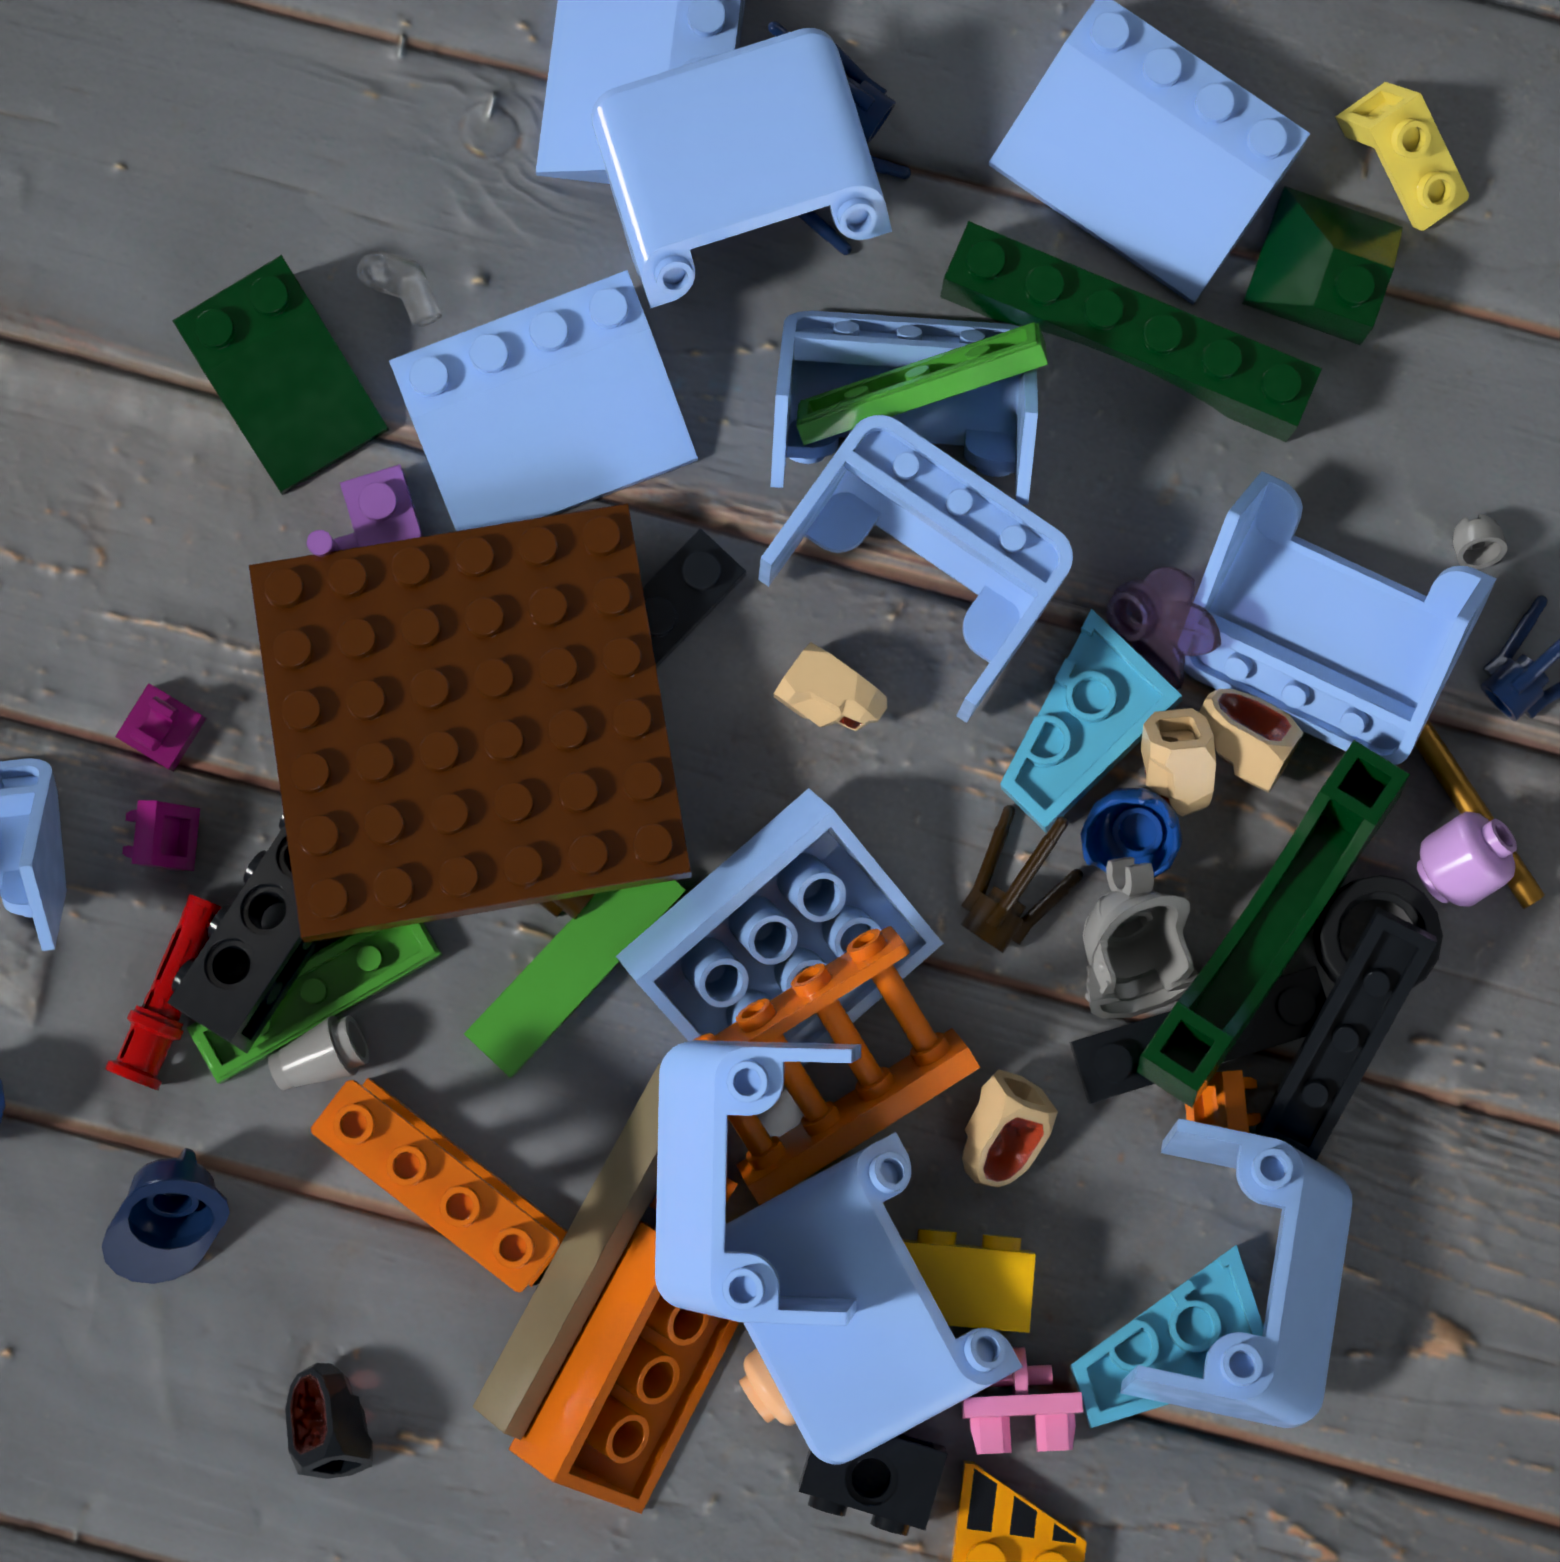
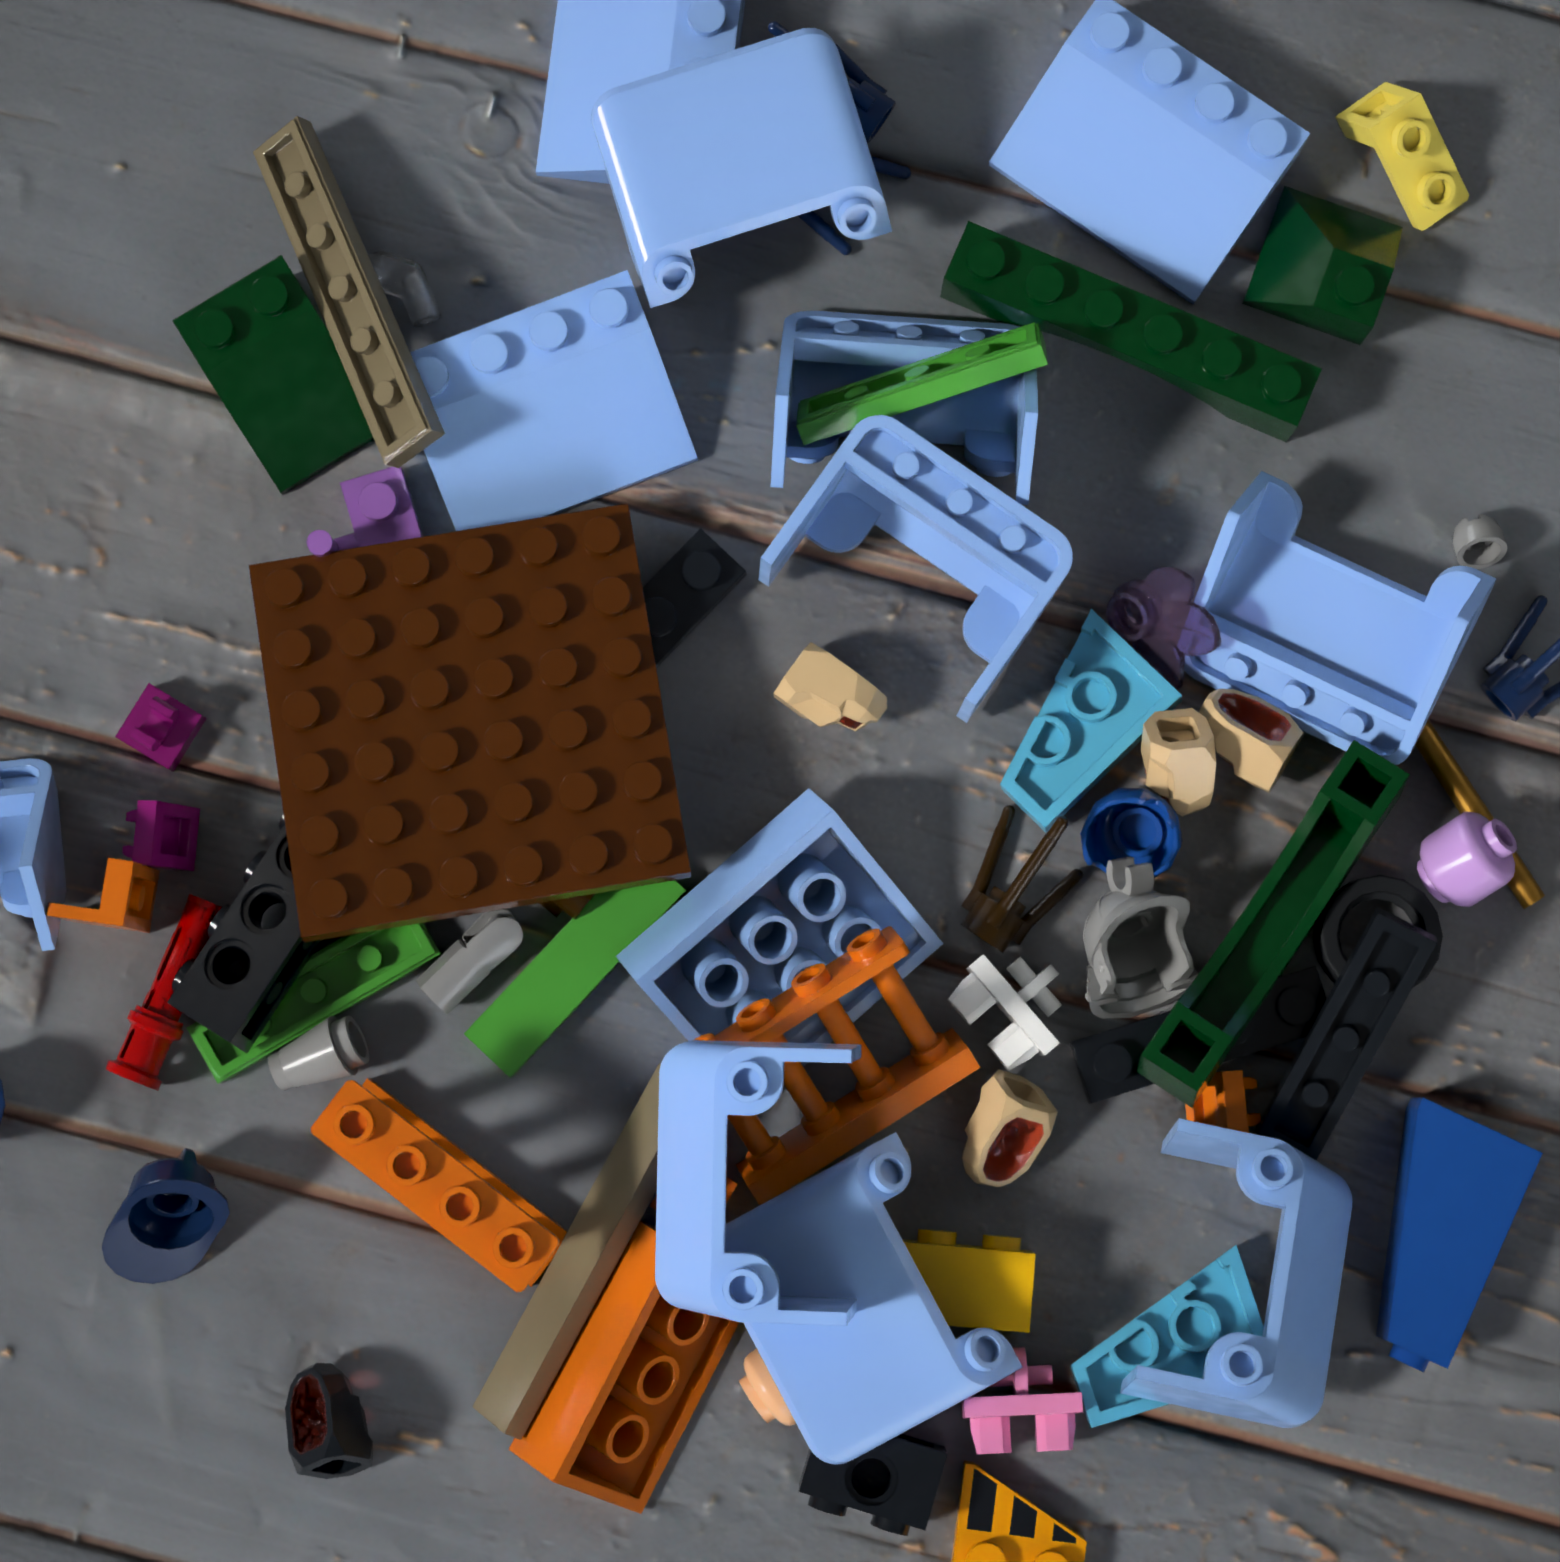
none -> orange panel [46,858,160,933]
none -> dark tan tile [253,116,445,468]
none -> light grey bar [416,909,523,1014]
none -> white hips [947,954,1062,1071]
none -> blue slope [1376,1097,1543,1372]

